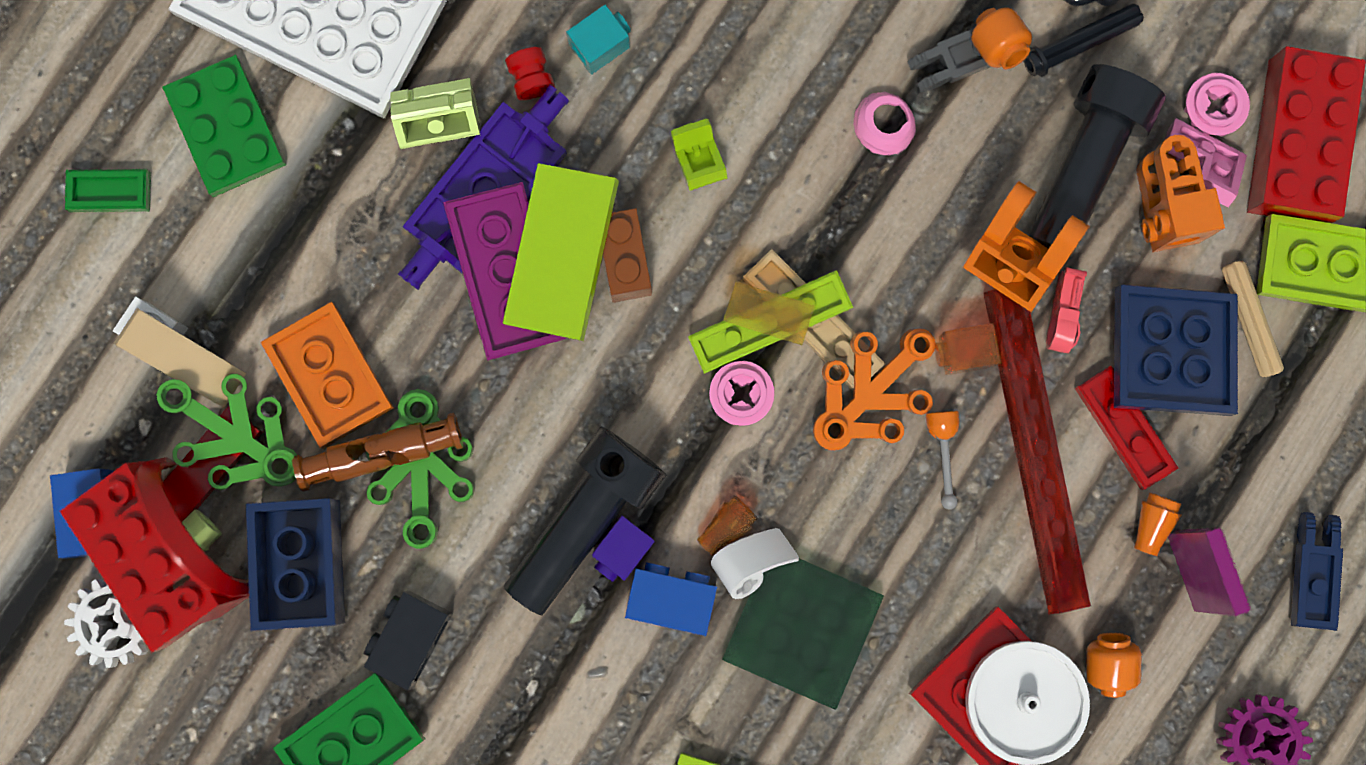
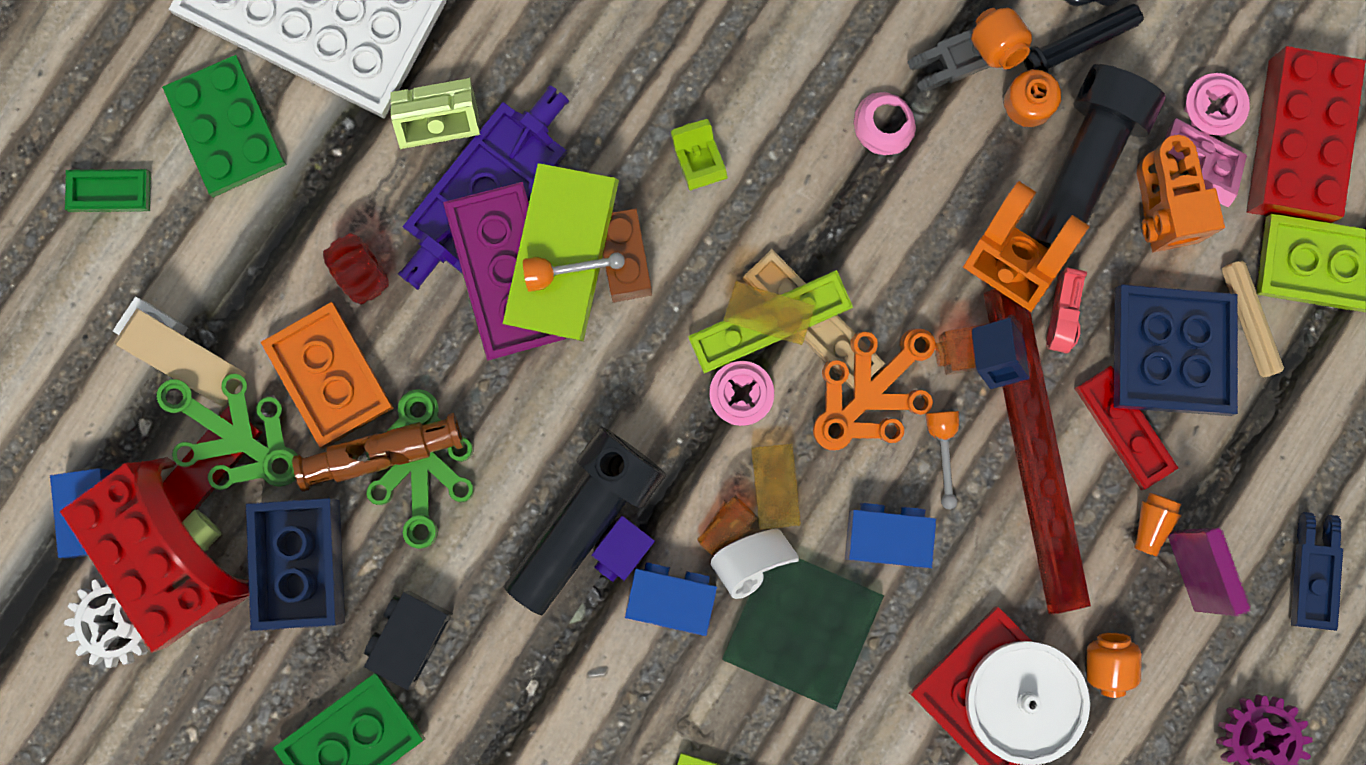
red wheel [505,47,555,100] -> none
teal brick [566,4,631,75] -> none
none -> clear red gear [323,233,389,305]
none -> hinge [523,252,625,292]
none -> clear yellow plate [751,444,801,530]
none -> blue brick [845,503,936,568]
none -> dark blue panel [972,317,1030,389]
none -> orange head [1004,69,1061,127]

